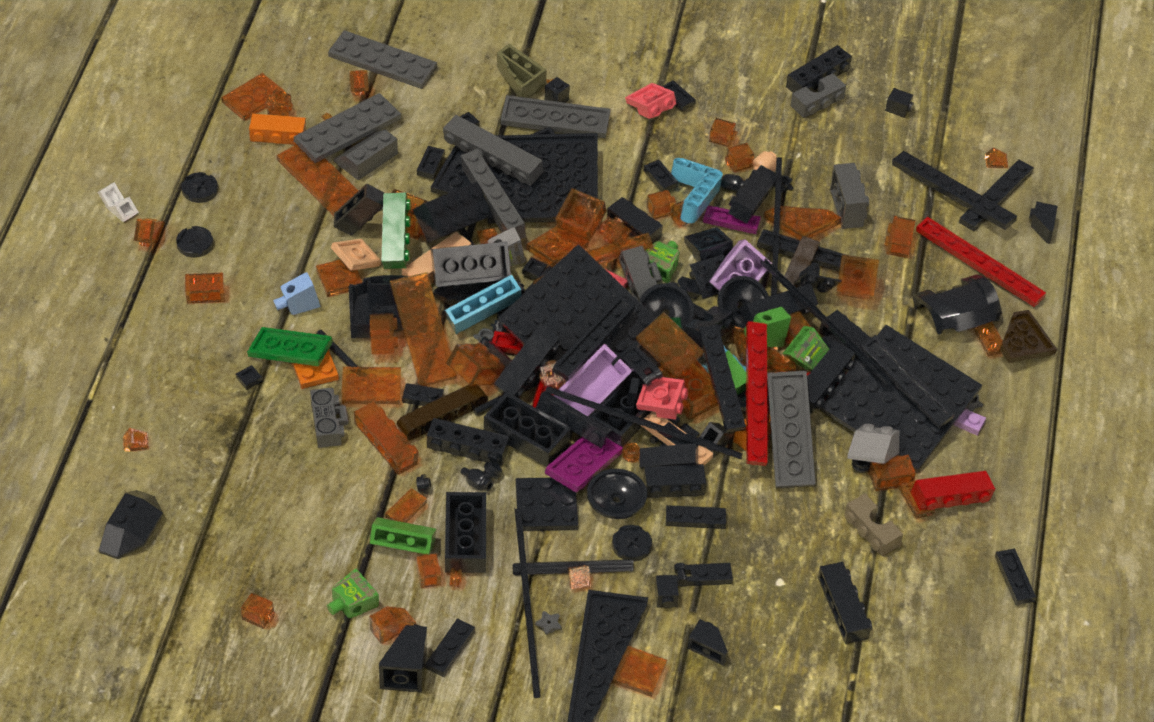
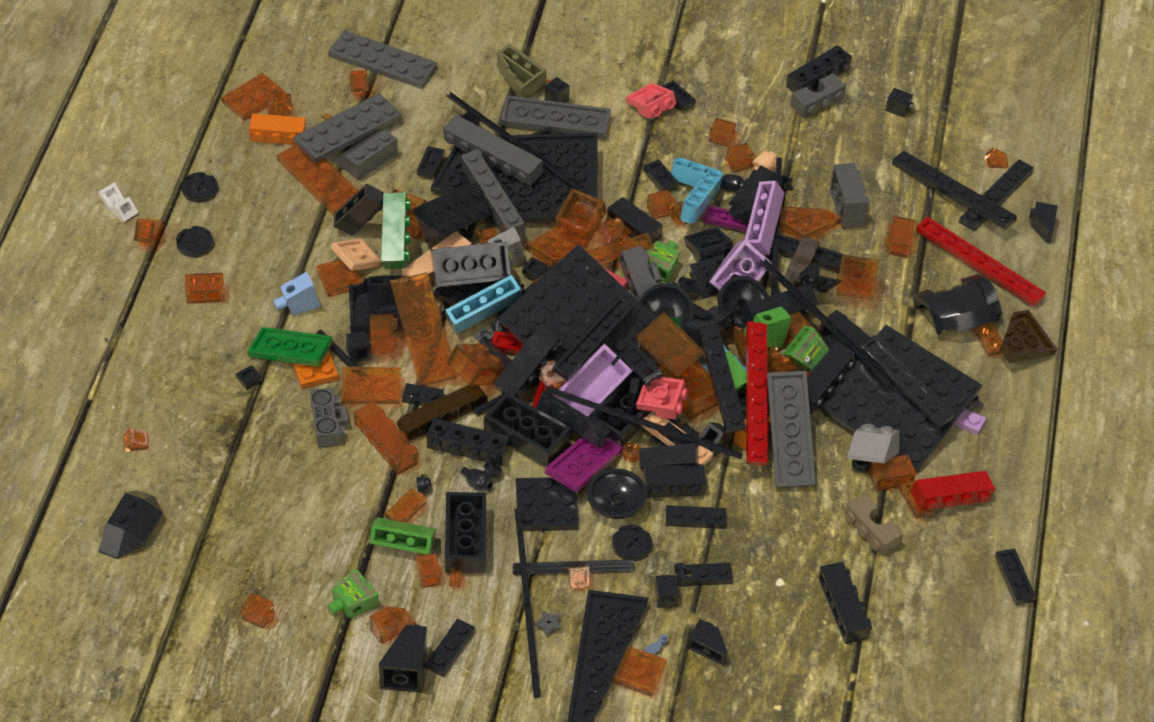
none -> black brick [346,331,372,363]
none -> black piece [446,92,583,193]
none -> sand blue piece [638,634,668,657]
none -> lavender brick [745,181,784,255]

